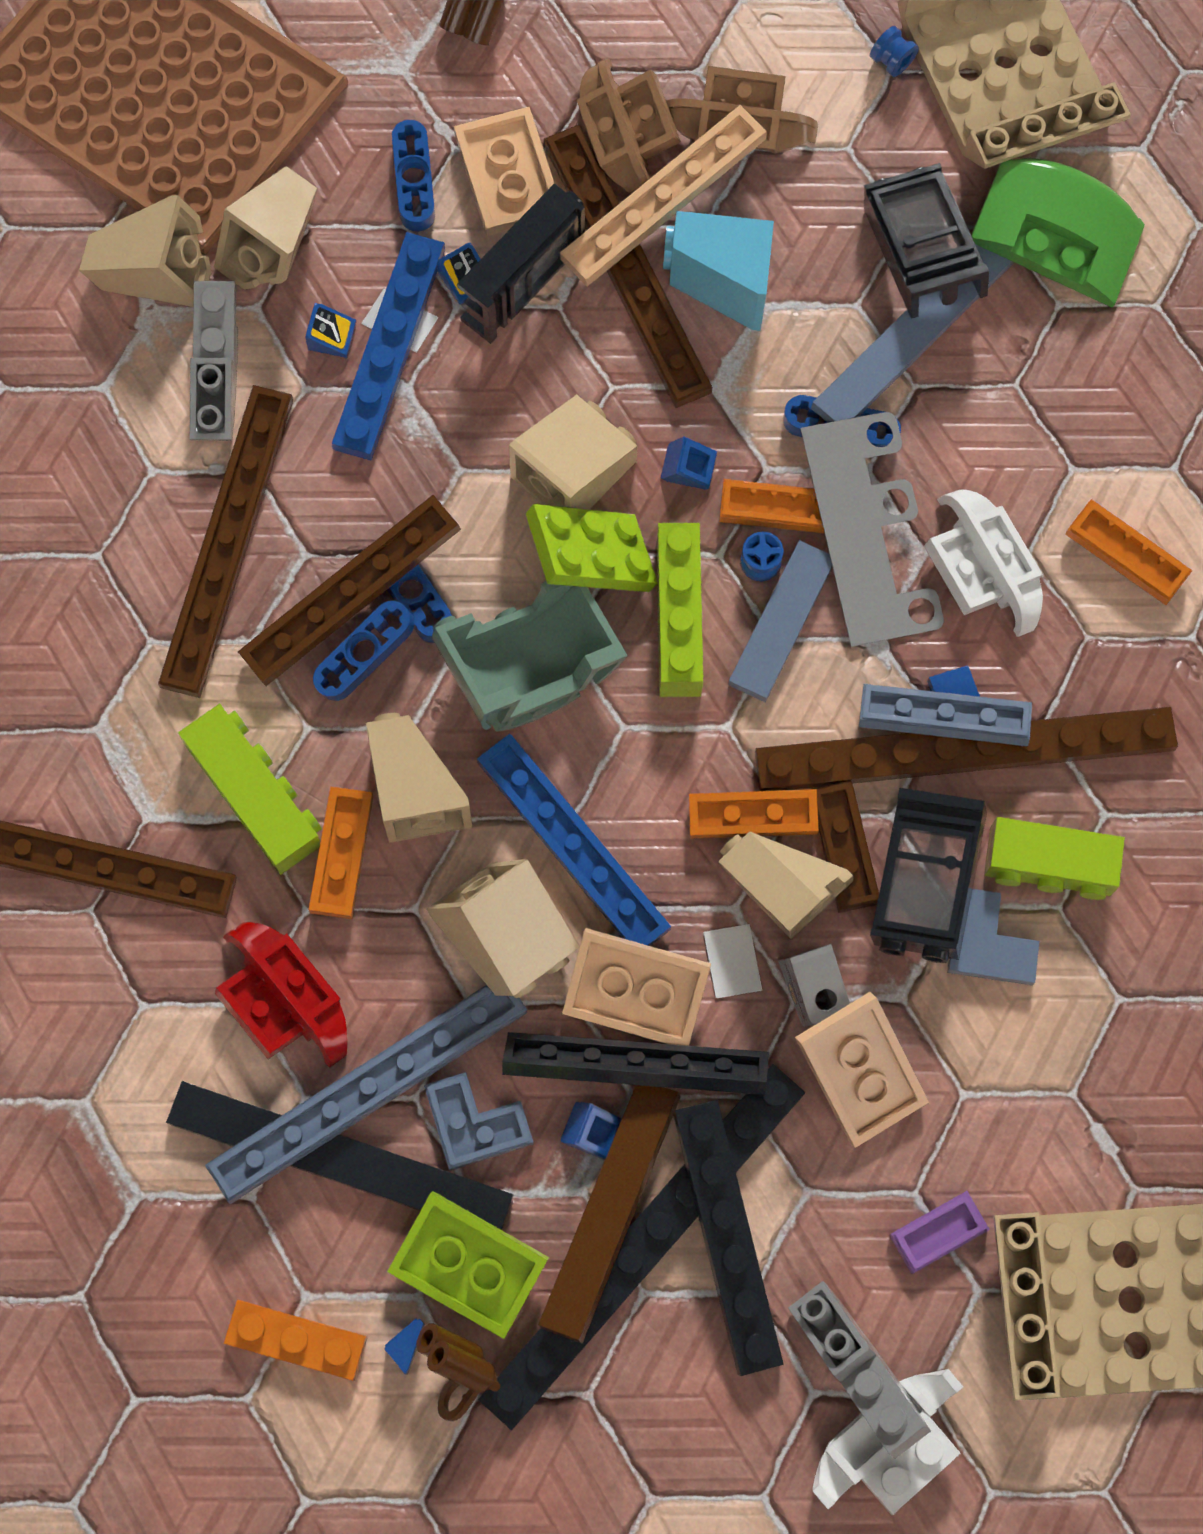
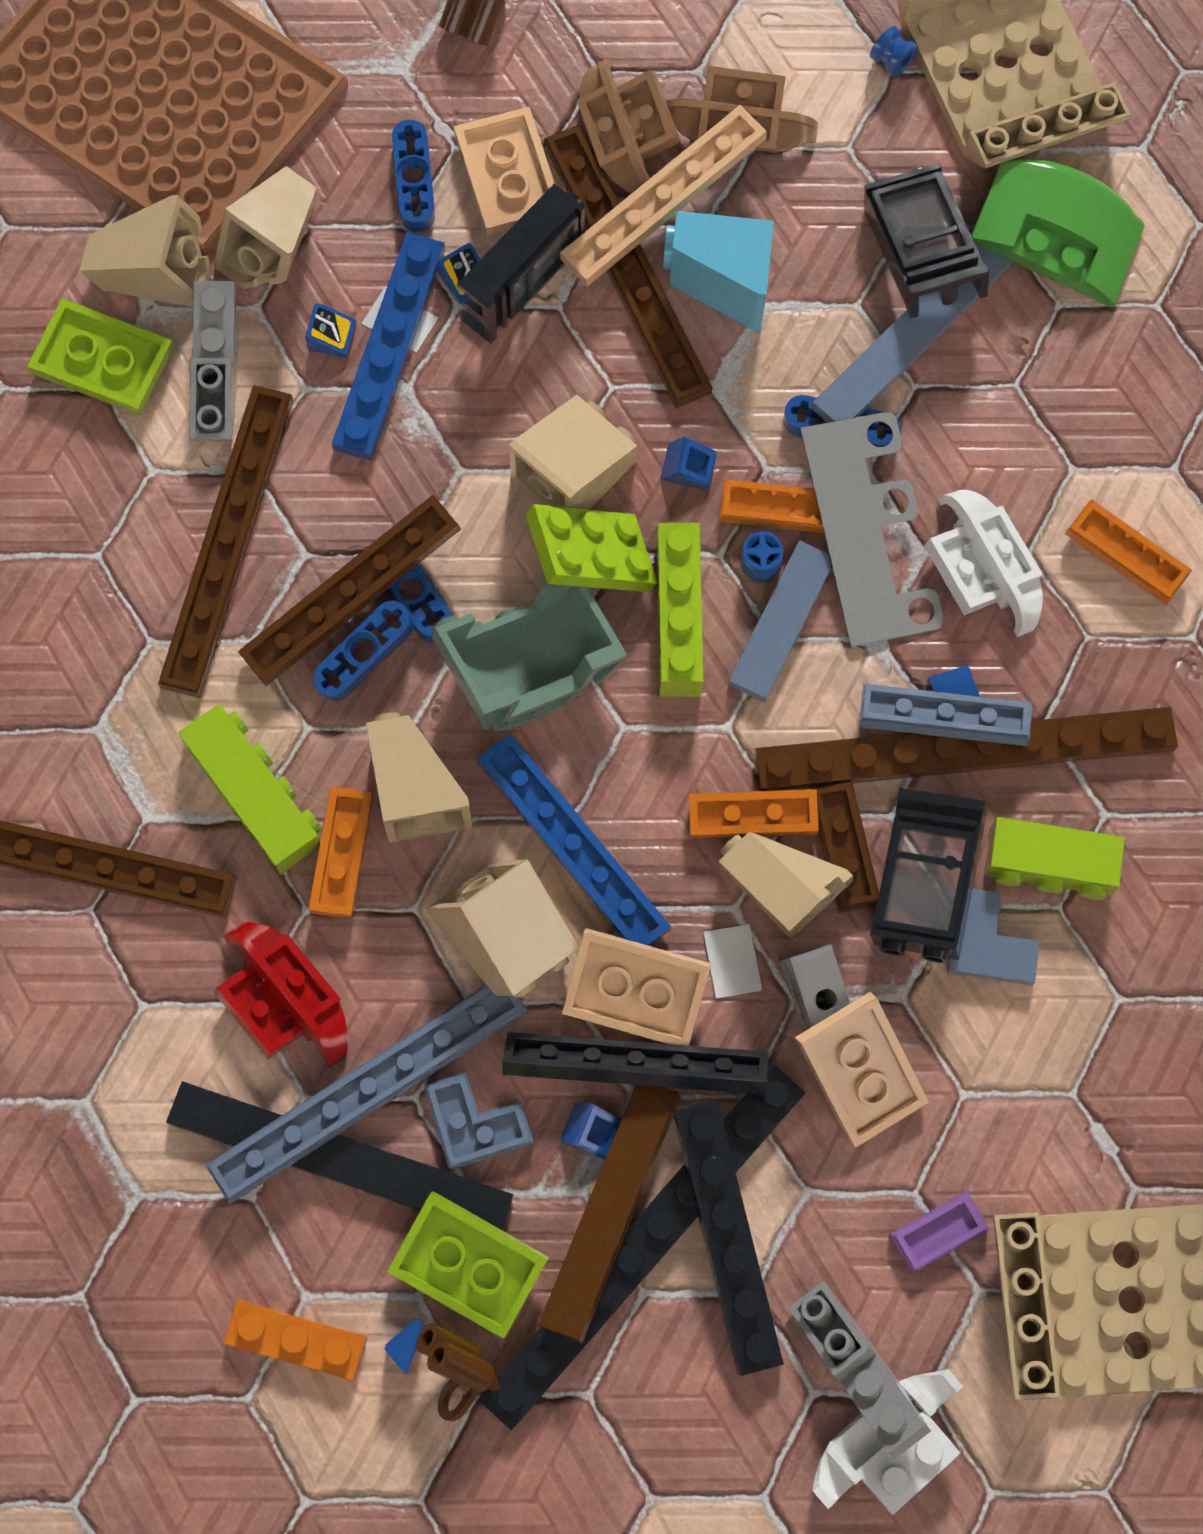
none -> lime plate [27,298,174,415]

